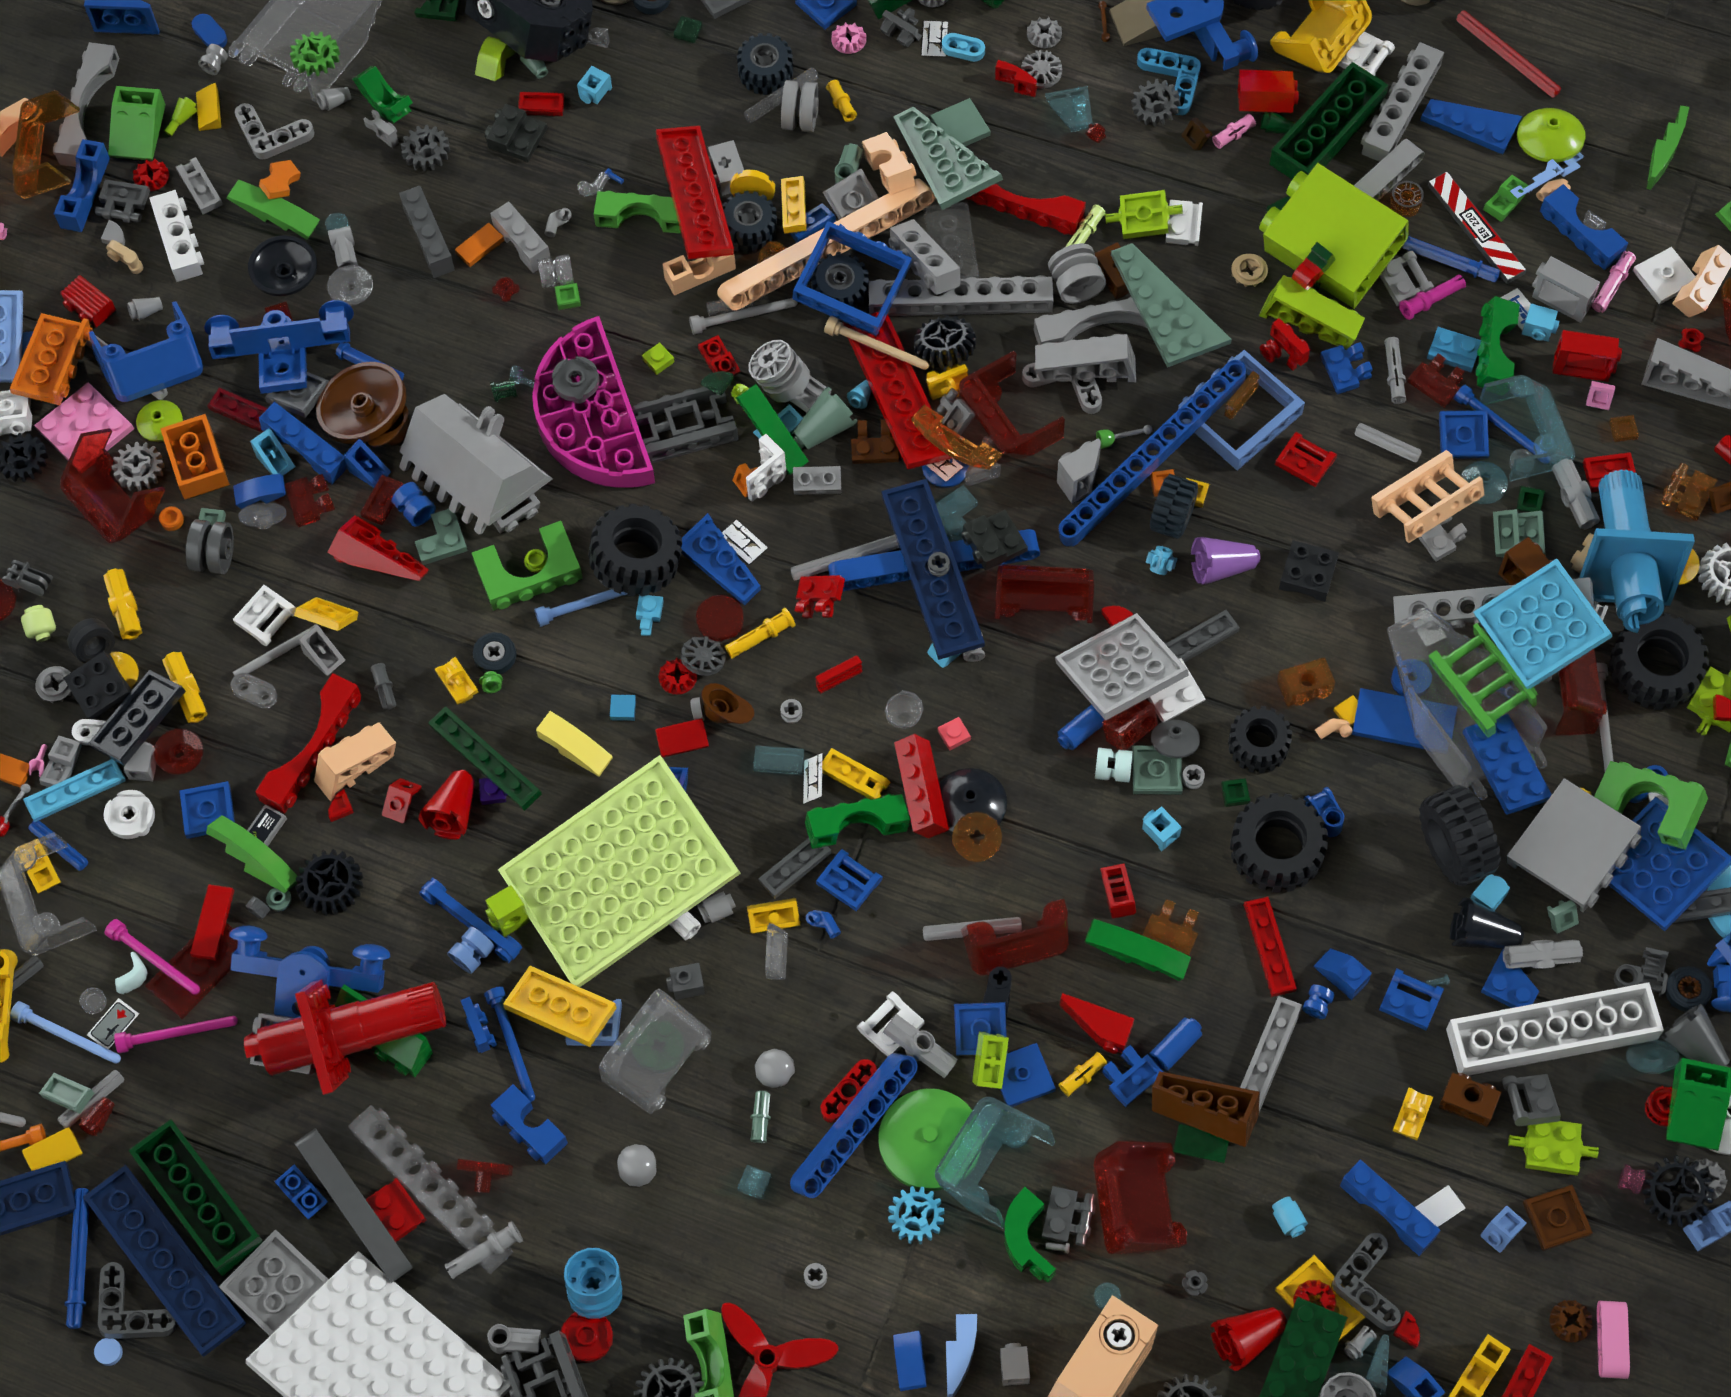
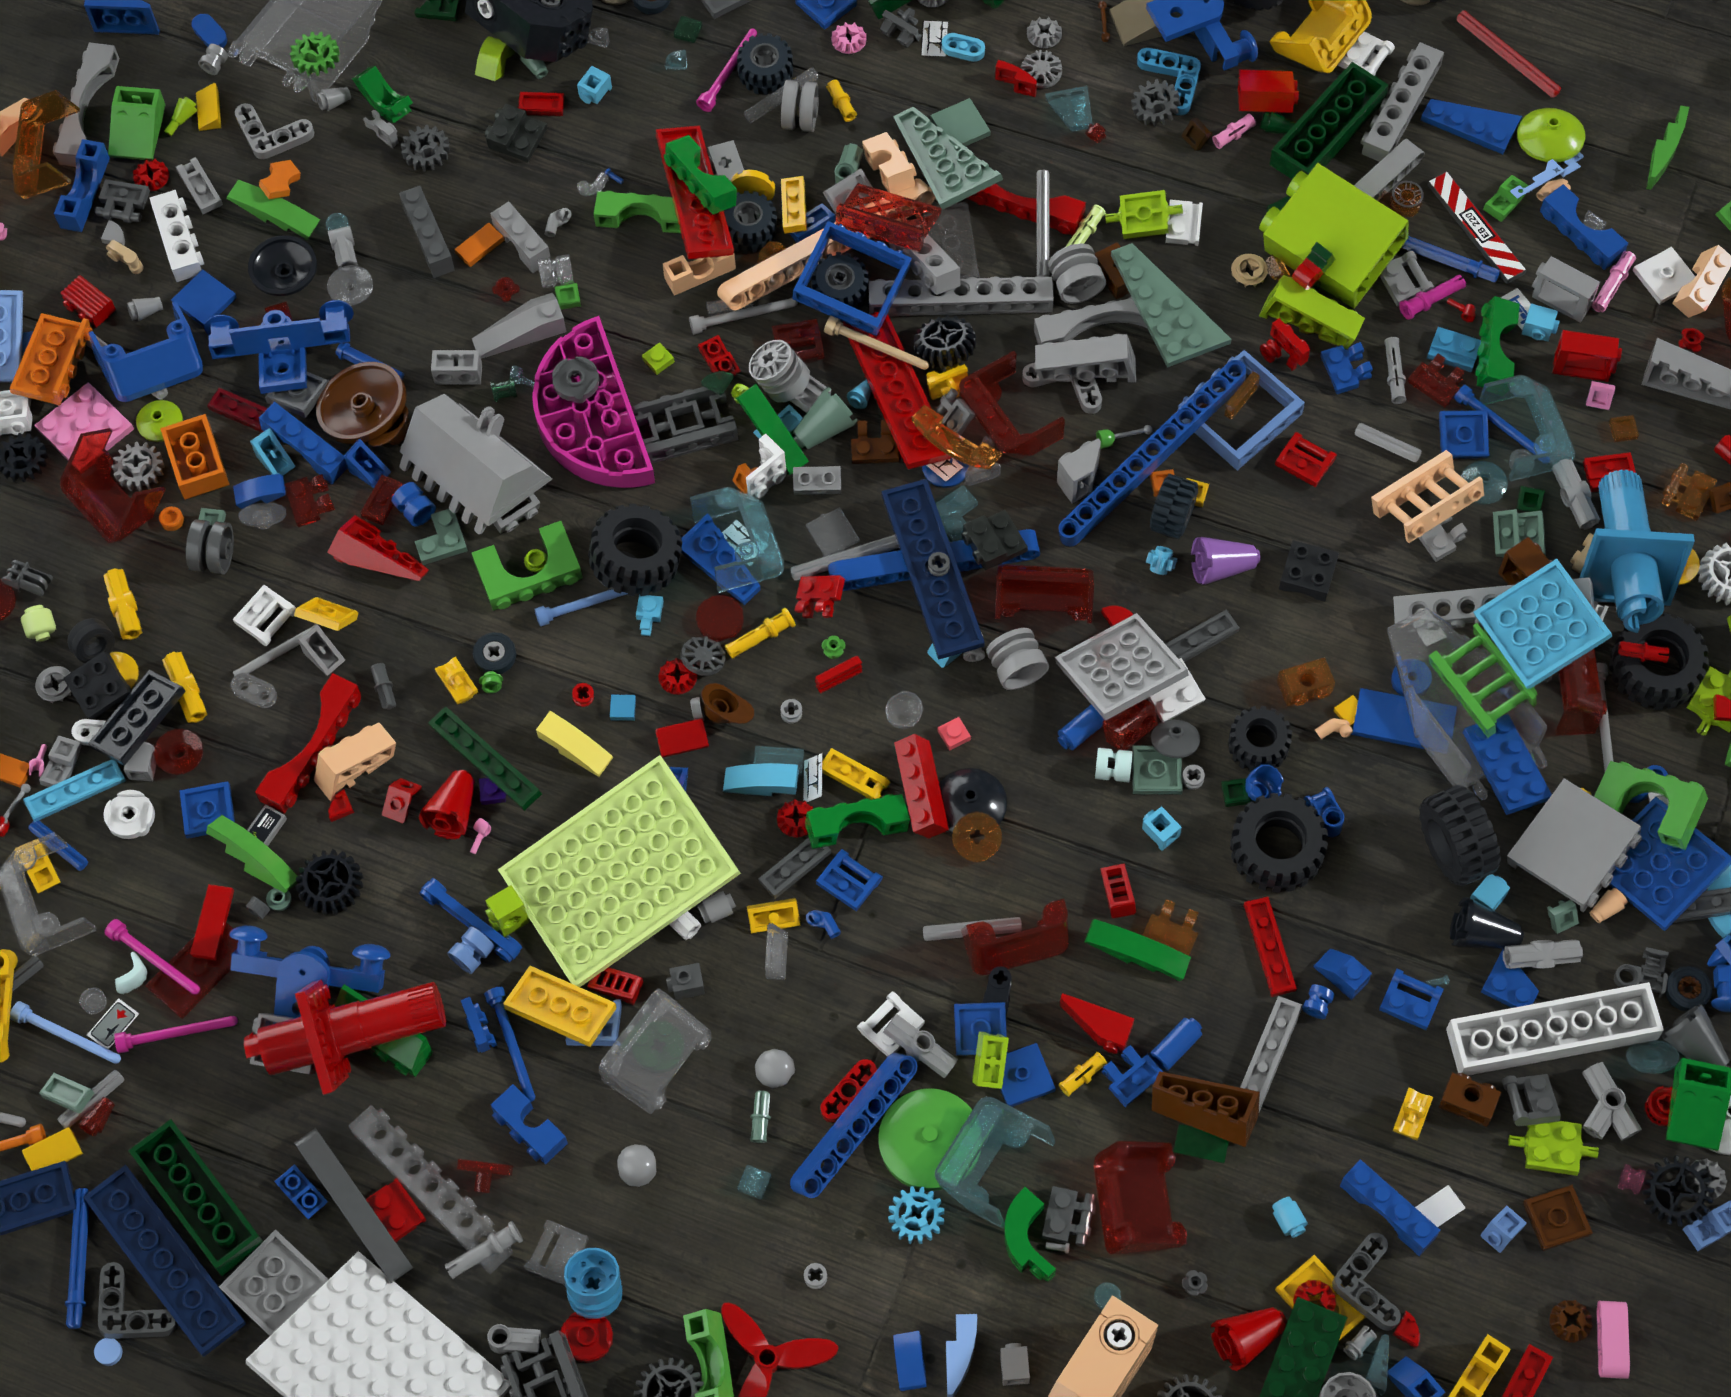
none -> blue tile [171,269,237,327]
none -> light grey brick [431,350,482,384]
none -> bright pink hand [470,818,491,854]
none -> light grey wedge [472,293,566,359]
none -> clear plate [524,1220,589,1286]
none -> red bush [572,683,594,707]
none -> red slope [587,967,643,1005]
none -> green arch [664,135,737,215]
none -> clear light blue tile [665,50,687,70]
none -> clear light blue windscreen [690,487,784,593]
none -> dark pink piece [696,29,757,112]
none -> medium azure slope [723,763,799,796]
none -> clear red plate [772,319,825,360]
none -> red gear [777,799,813,837]
none -> clear piece [806,507,860,557]
none -> bright green plate [822,636,846,659]
none -> clear red fence [836,183,942,252]
none -> light grey wheel [986,628,1049,690]
none -> light grey axle [1037,170,1049,277]
none -> blue hair [1245,764,1284,801]
none -> clear orange plate [1265,255,1291,280]
none -> red hand [1447,298,1476,322]
none -> light grey piece [1582,1062,1642,1141]
none -> light nougat cone [1589,888,1628,923]
none -> red axle [1618,641,1669,663]

